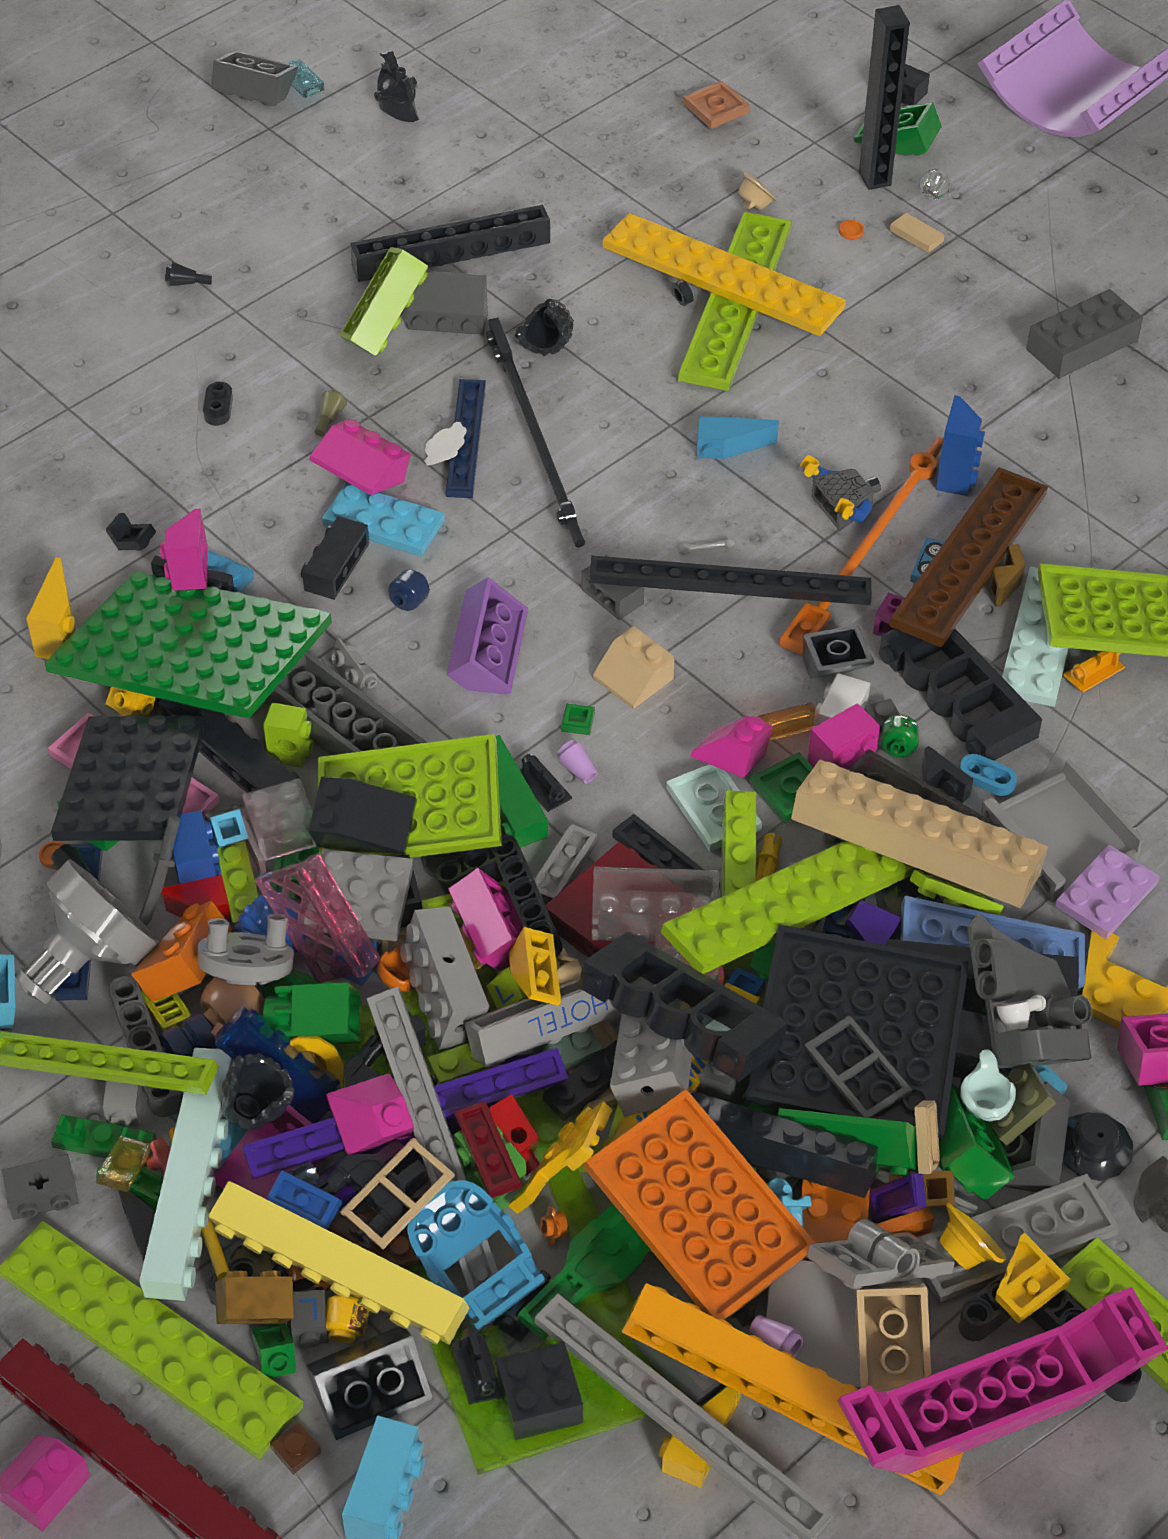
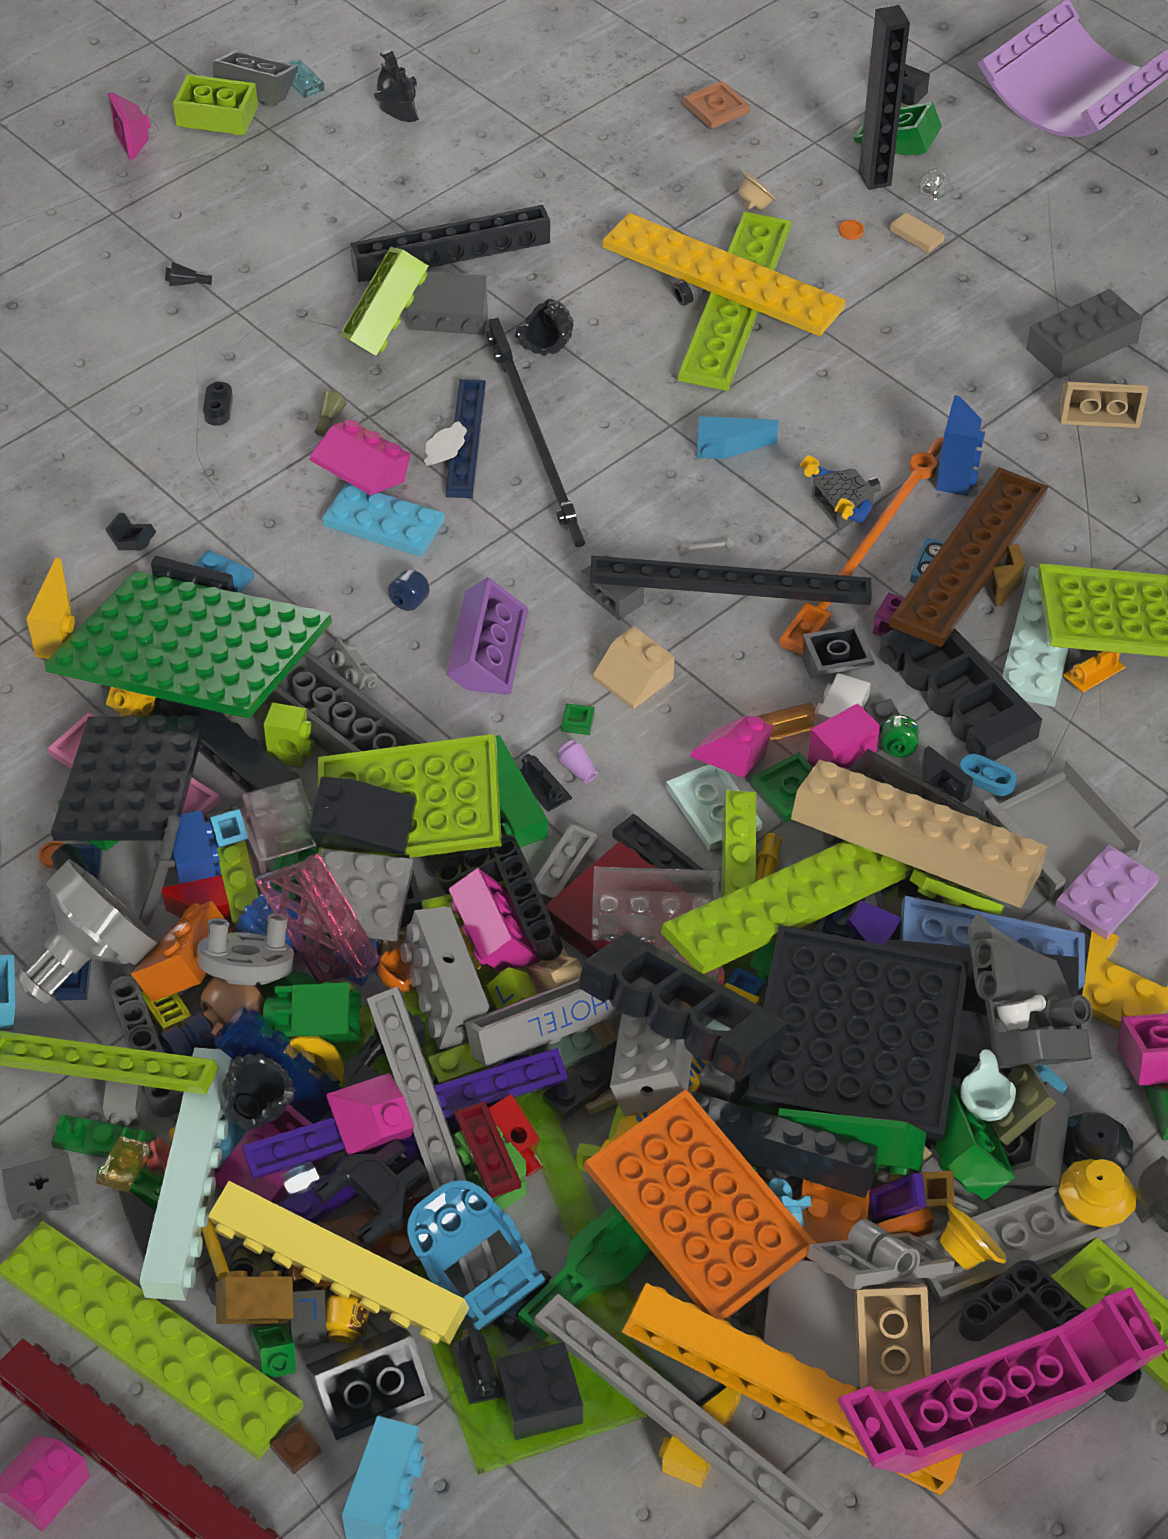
dark pink slope [160,509,208,591] -> none
blue plate [266,1170,342,1230] -> none
black brick [300,516,370,600] -> none
tan window [340,1138,455,1249] -> none
yellow wing [508,1101,612,1215] -> none
yellow slope [509,927,561,1006] -> none
orange plate [540,1206,568,1246] -> none
lavender cone [749,1315,804,1357] -> none
dark grey window [804,1015,912,1118] -> none
tan tile [915,1101,940,1174] -> none
yellow wing [995,1233,1071,1324] -> none
none -> dark pink slope [108,92,151,160]
none -> lime brick [173,74,258,136]
none -> yellow hat [1058,1159,1137,1228]
none -> tan slope [1059,382,1148,428]

